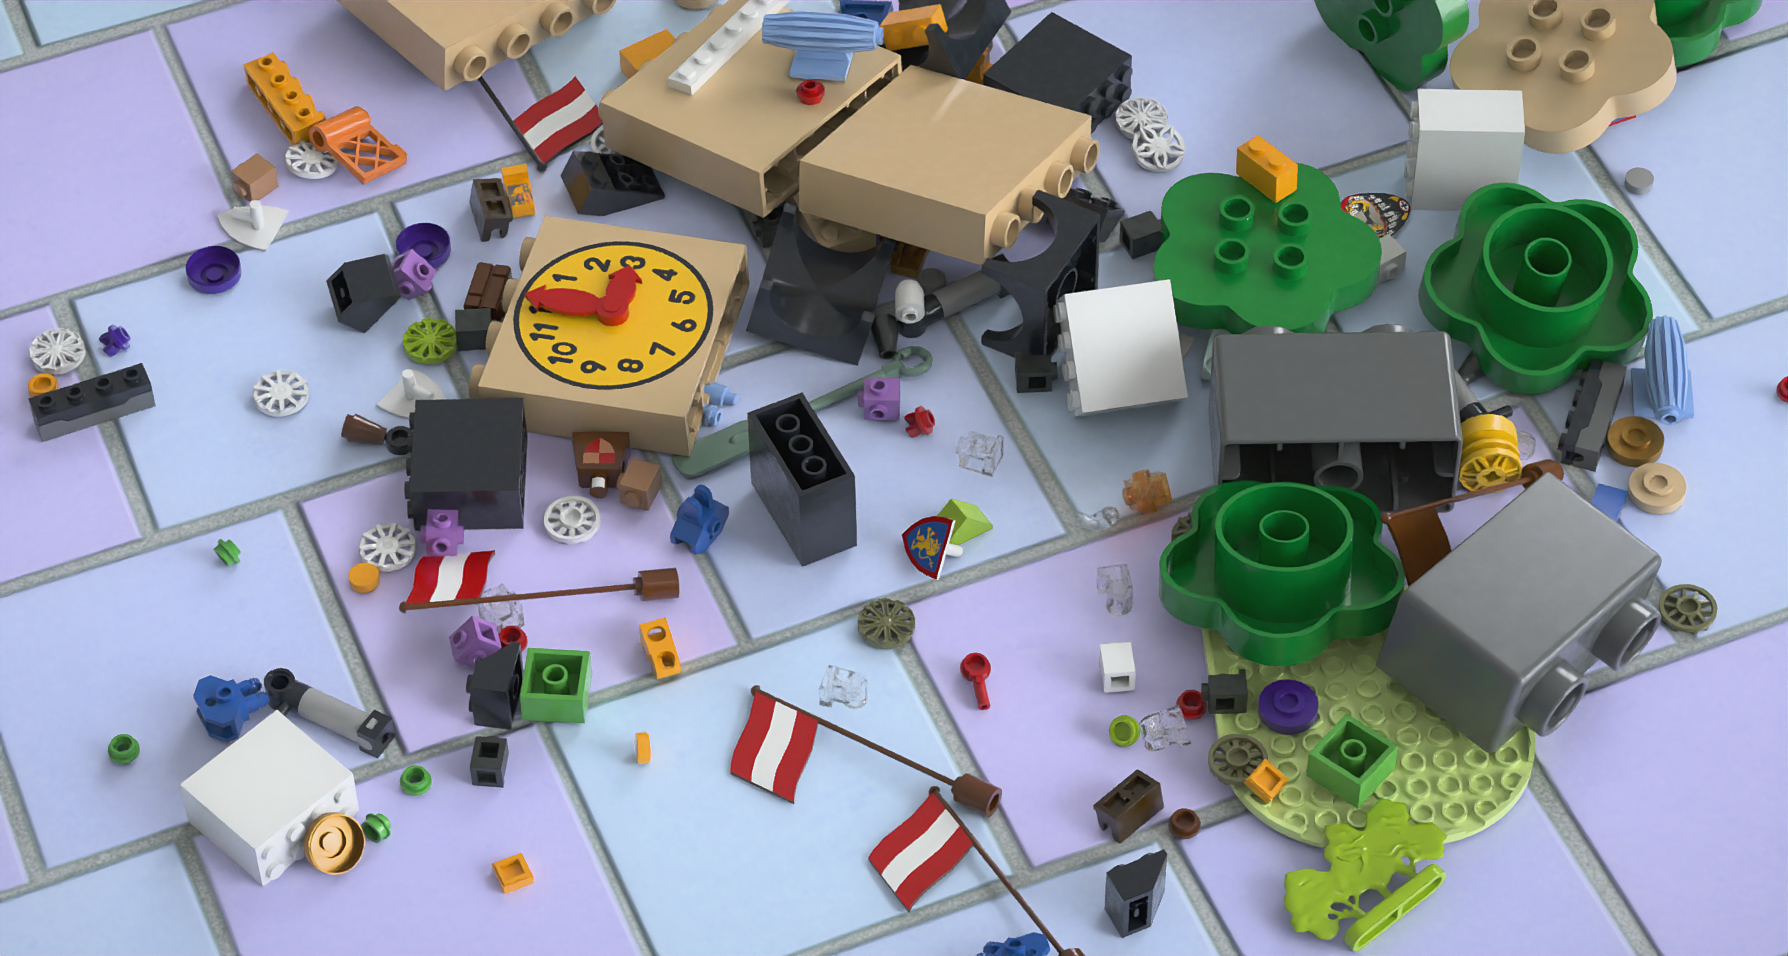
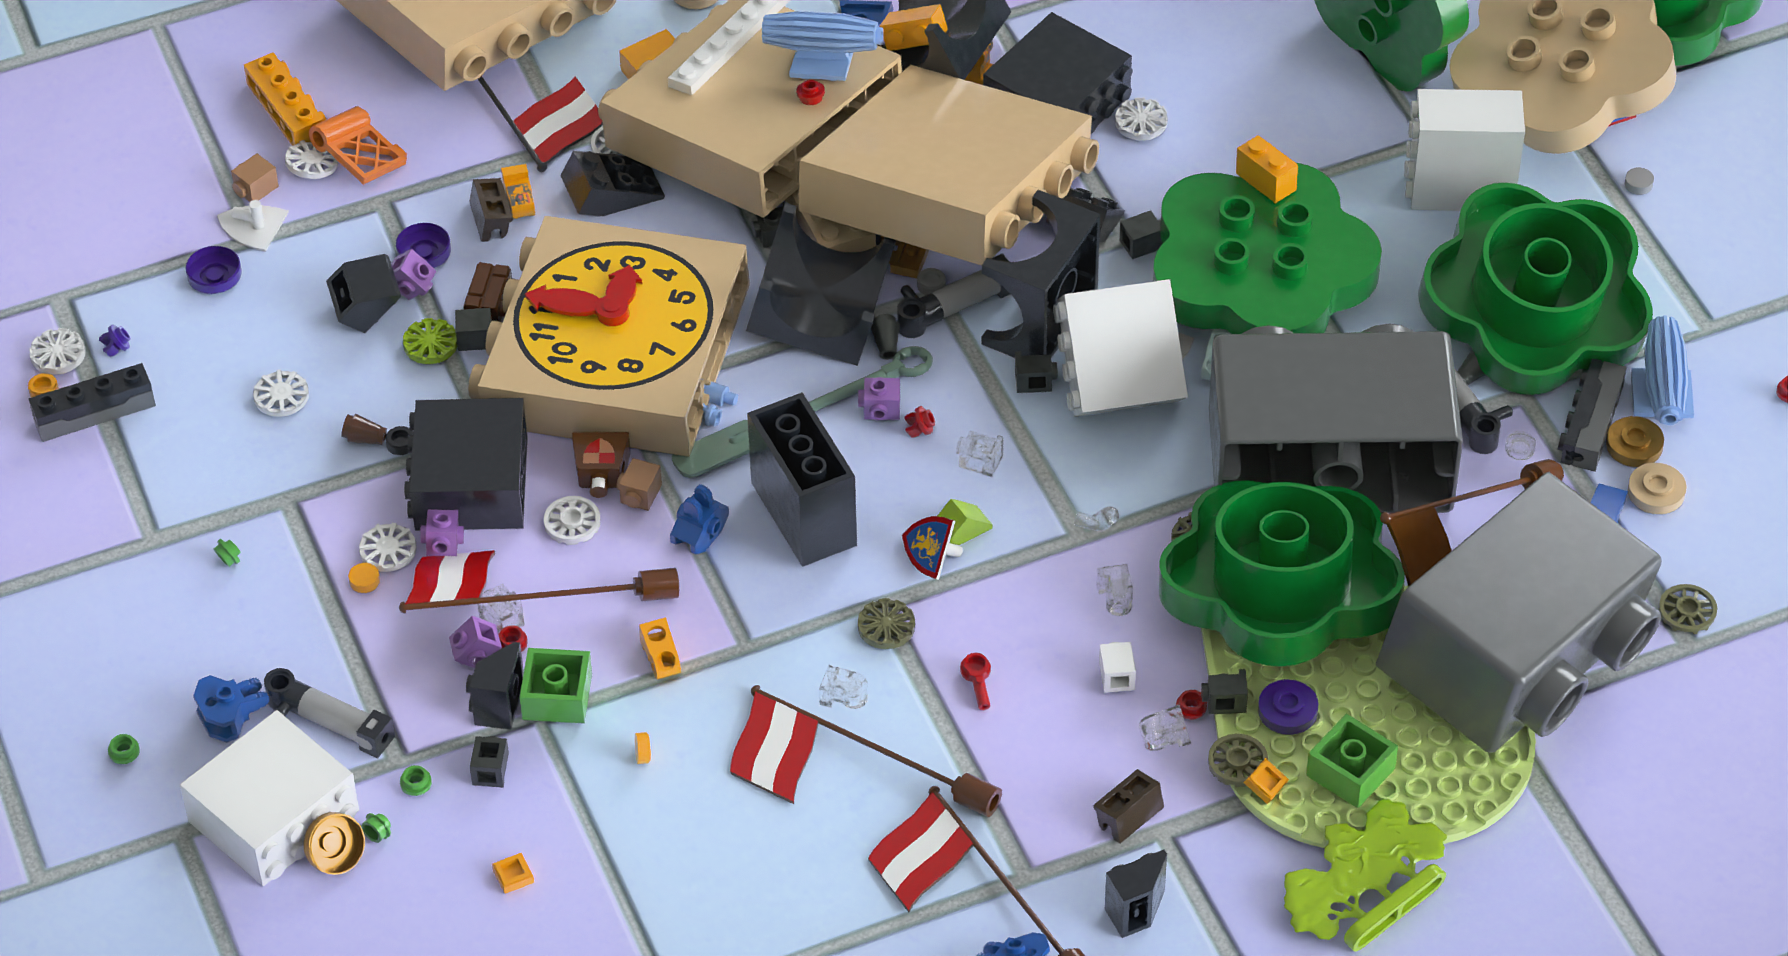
white shield [376,368,446,419] -> none
white brick [895,280,925,324] -> none
lime plate [1109,715,1140,747] -> none
clear orange brick [1122,469,1173,515] -> none
white wheel [1132,123,1185,173] -> none
reddish brown plate [1168,808,1201,839] -> none
shield [1340,193,1411,239] -> none
white brick [1377,234,1407,285] -> none
yellow wheel [1459,414,1522,493] -> none

